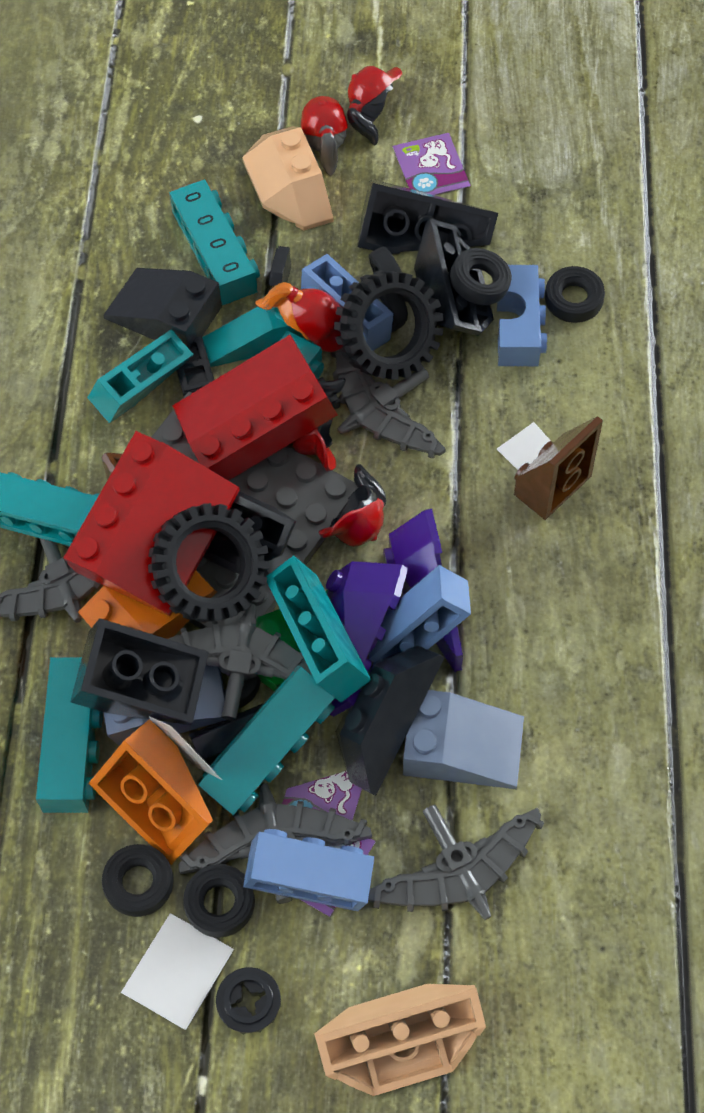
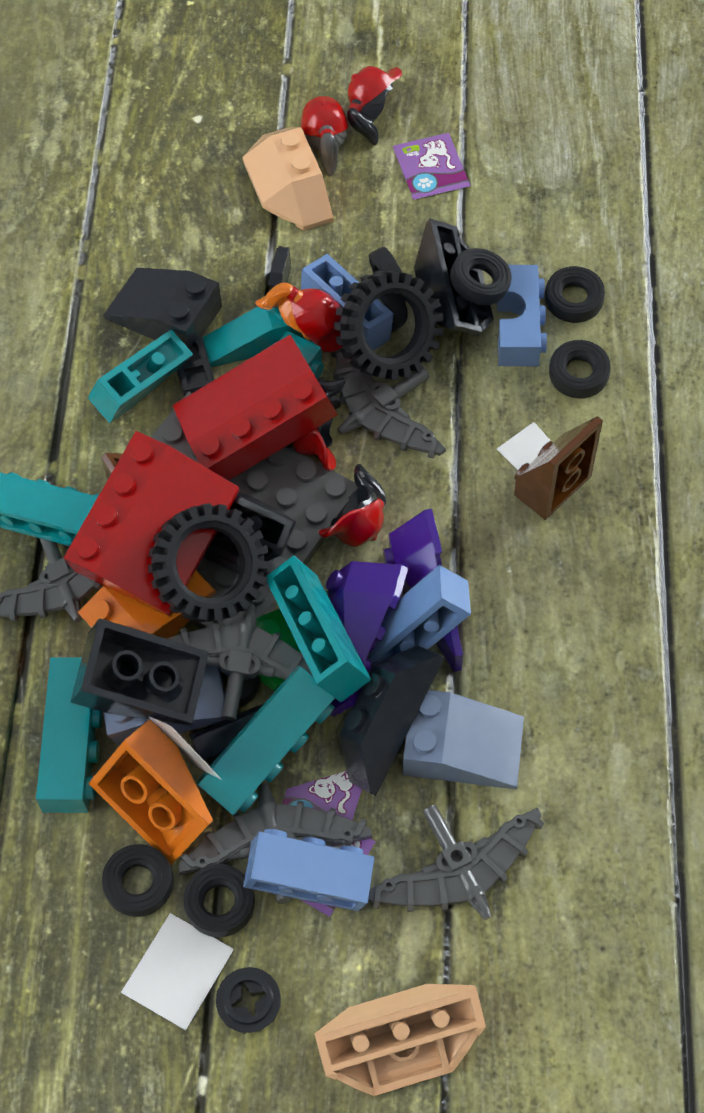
teal brick [169,179,260,306] -> none
black wedge [357,179,498,254] -> none
none -> black tyre [549,340,611,398]

